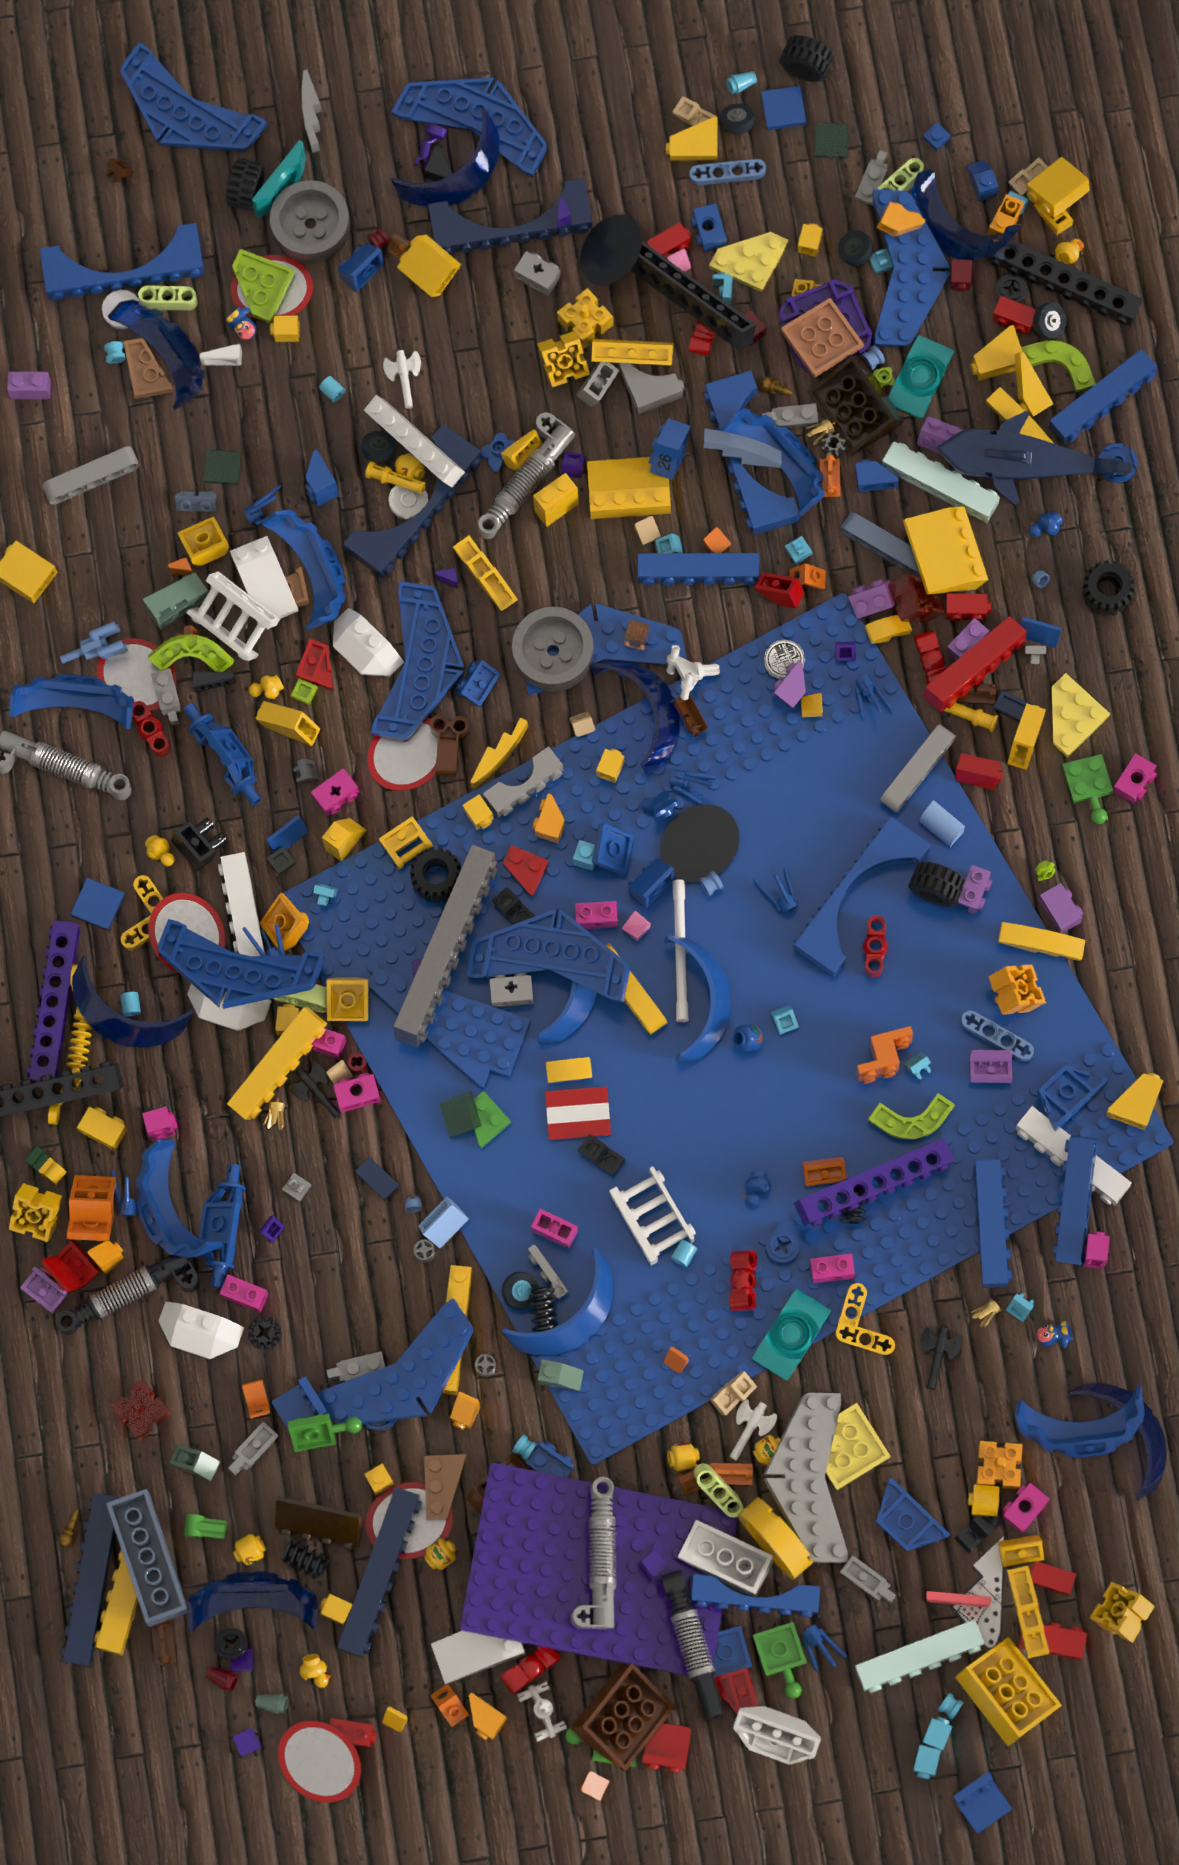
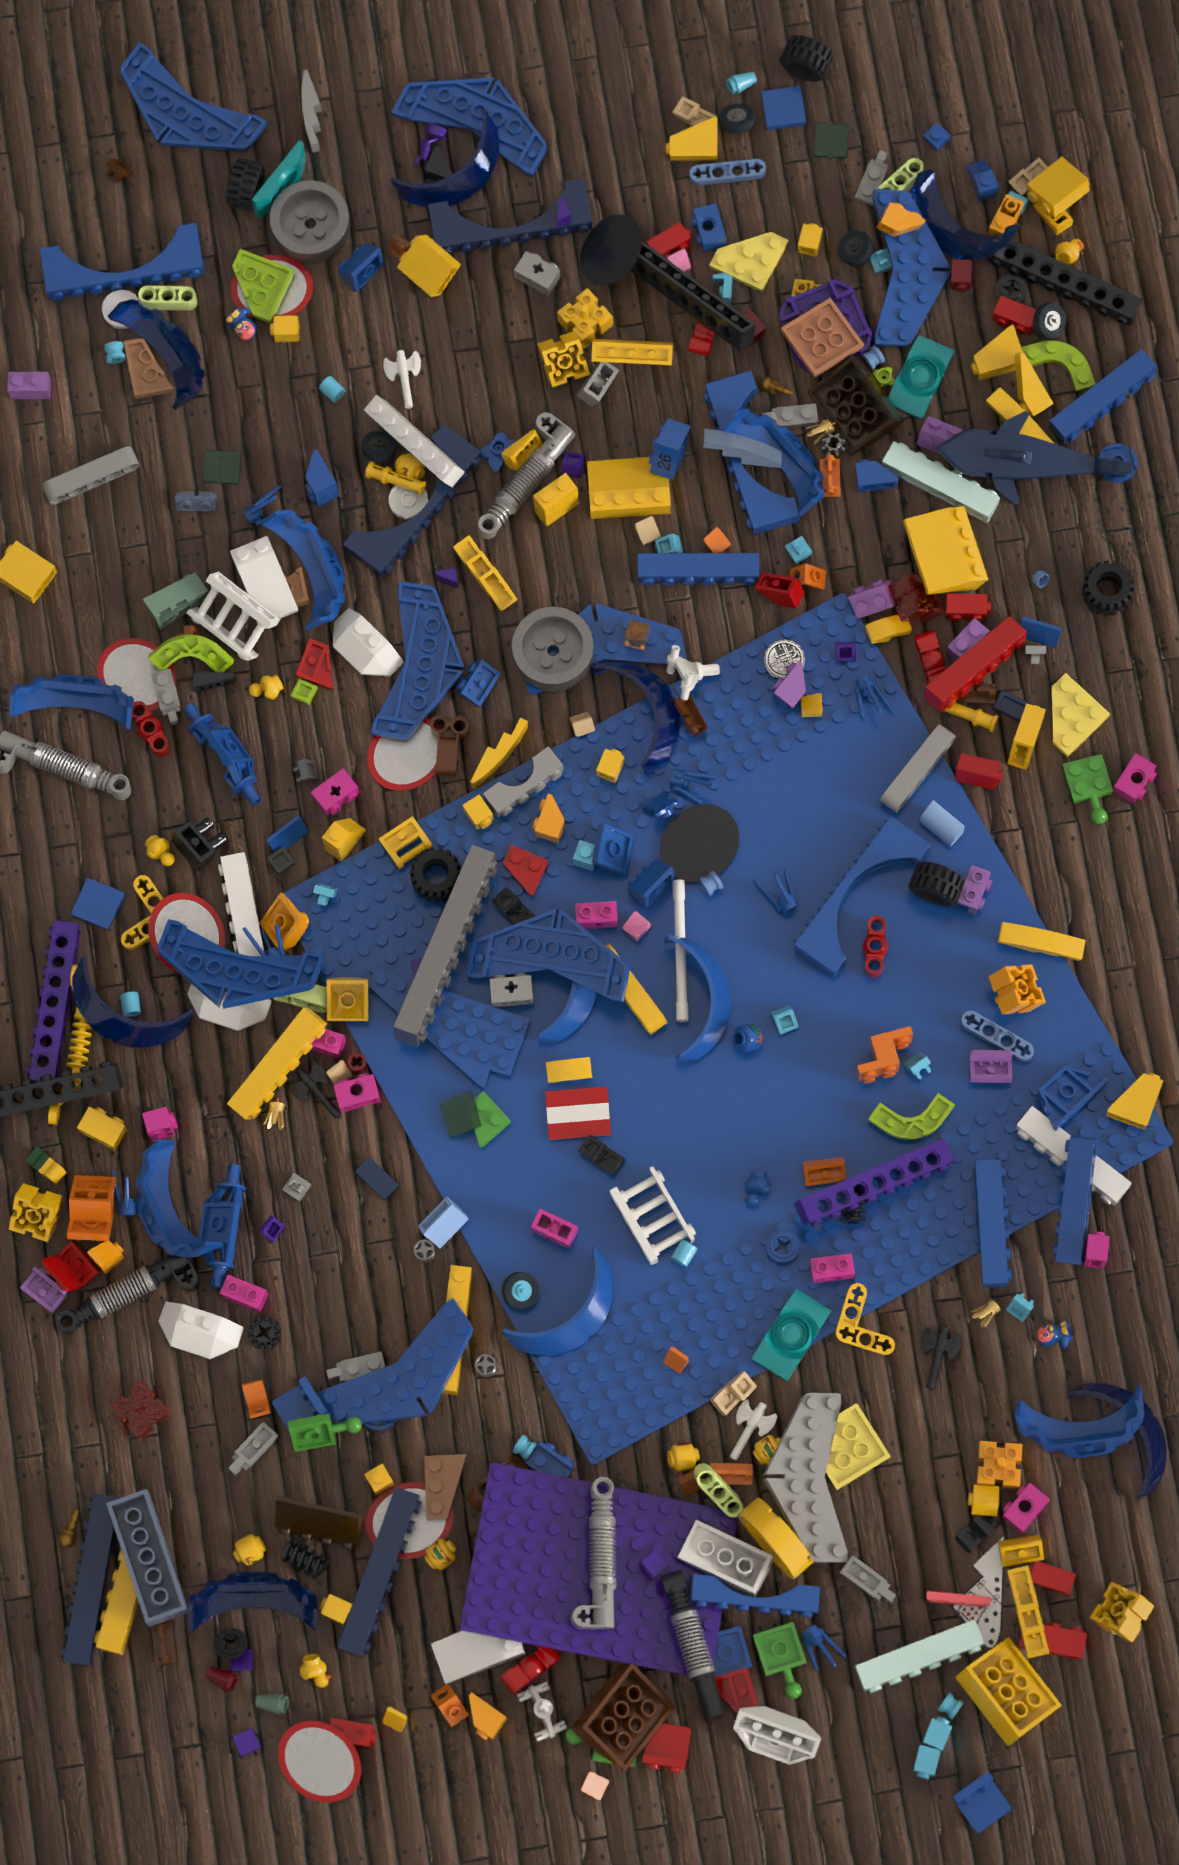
medium blue plant [60,621,128,664] -> none
orange slope [168,558,193,576] -> none
sand green slope [169,1444,220,1481] -> none
yellow slope [177,516,229,566] -> none
bright green piece [183,1514,227,1540] -> none
white slope [200,344,242,366] -> none
yellow slope [255,701,320,746] -> none
yellow brick [275,1004,300,1035] -> none
dark red wheel [367,227,391,250] -> none
medium blue hinge [405,1196,422,1213] -> none
light orange slope [450,1391,481,1430] -> none
light grey hinge [528,1245,569,1299] -> none
black piece [529,1287,558,1331] -> none
sand green slope [538,1359,584,1392] -> none
light grey arch [616,363,685,415] -> none
red piece [729,1250,757,1311] -> none
sand blue beam [839,512,922,579] -> none
blue wing [876,1478,950,1552] -> none
blue animal [1029,511,1063,537] -> none
lime plate [1035,861,1056,881] -> none
medium lavender brick [1039,883,1083,934] -> none

